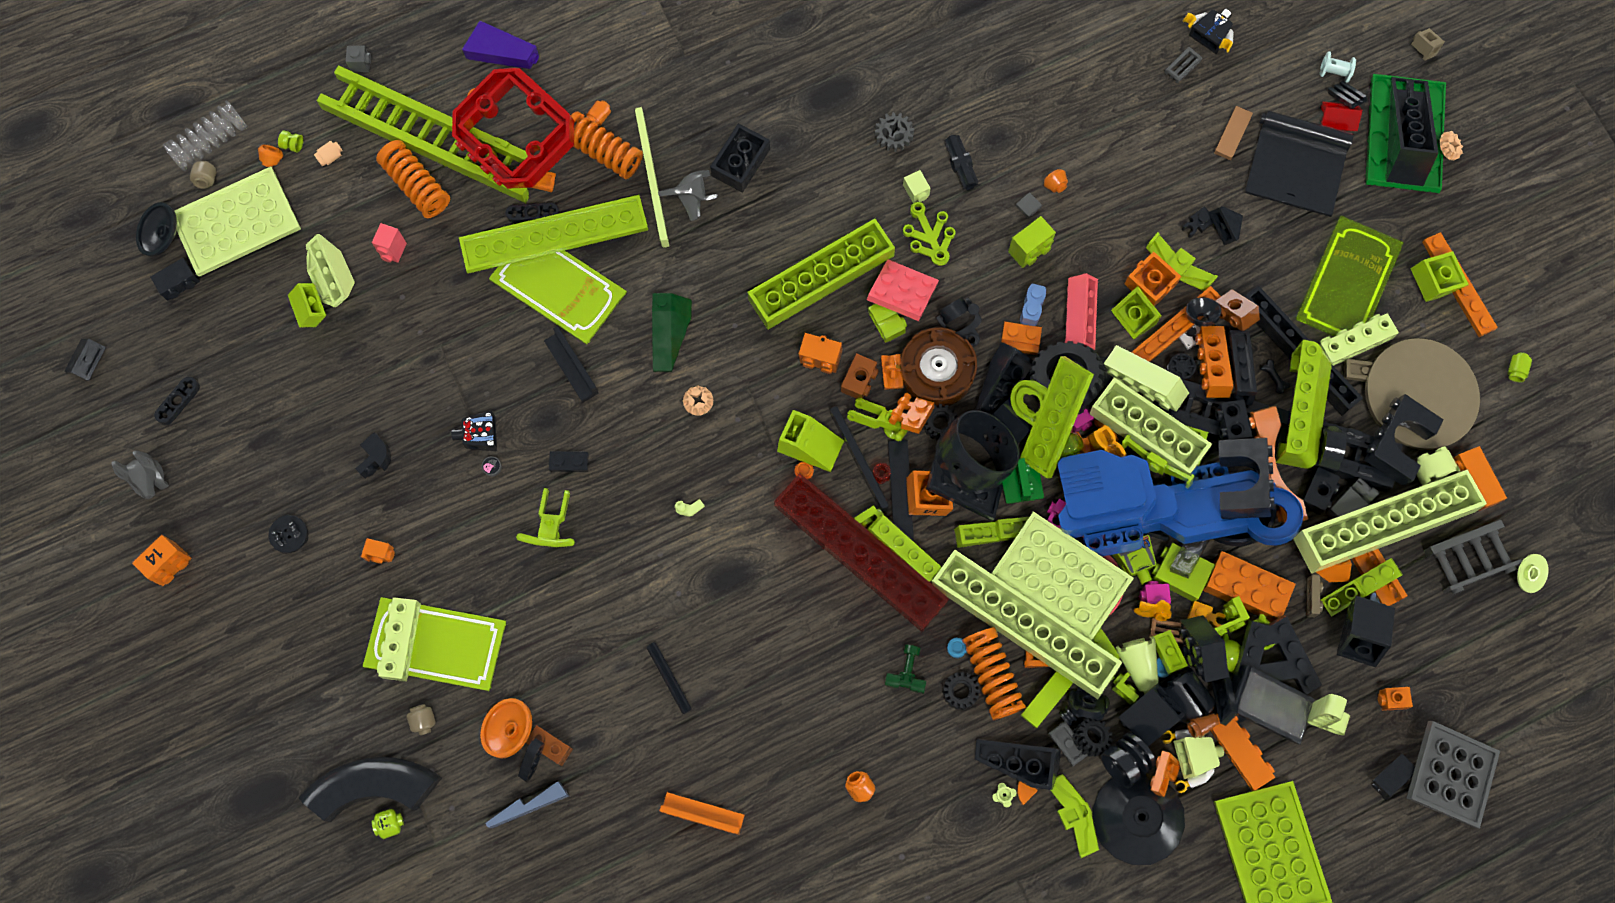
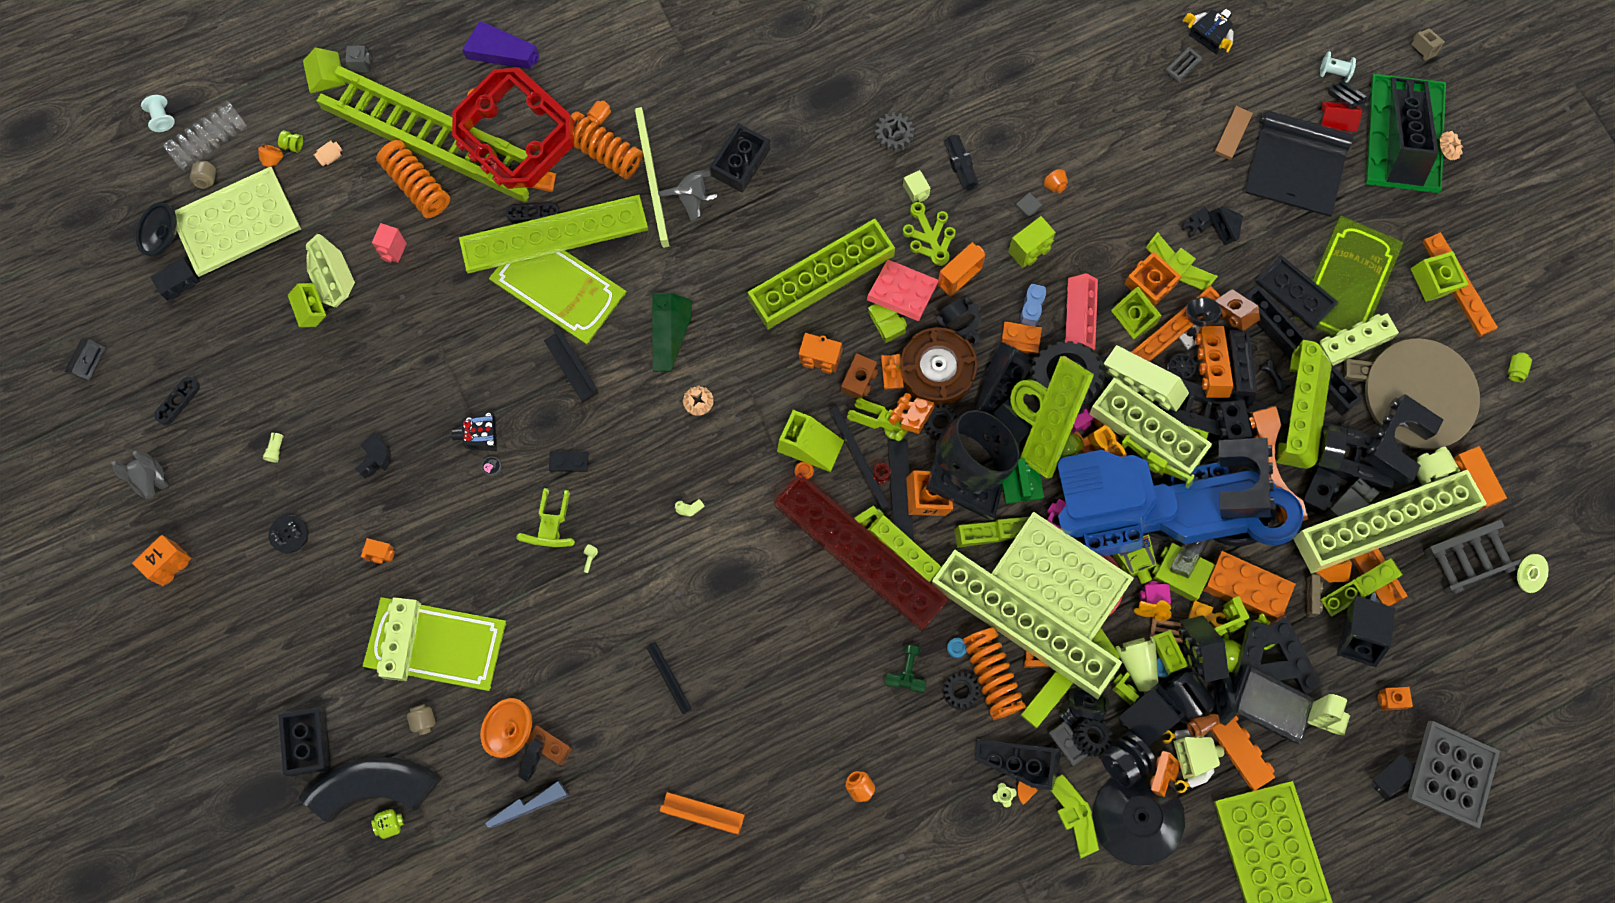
none -> light aqua hose [141,95,175,132]
none -> yellowish green pin [263,433,284,463]
none -> black brick [278,708,331,777]
none -> lime slope [303,48,346,93]
none -> yellowish green hand [584,544,598,573]
none -> orange window [938,242,985,298]
none -> black tile [1255,255,1339,330]

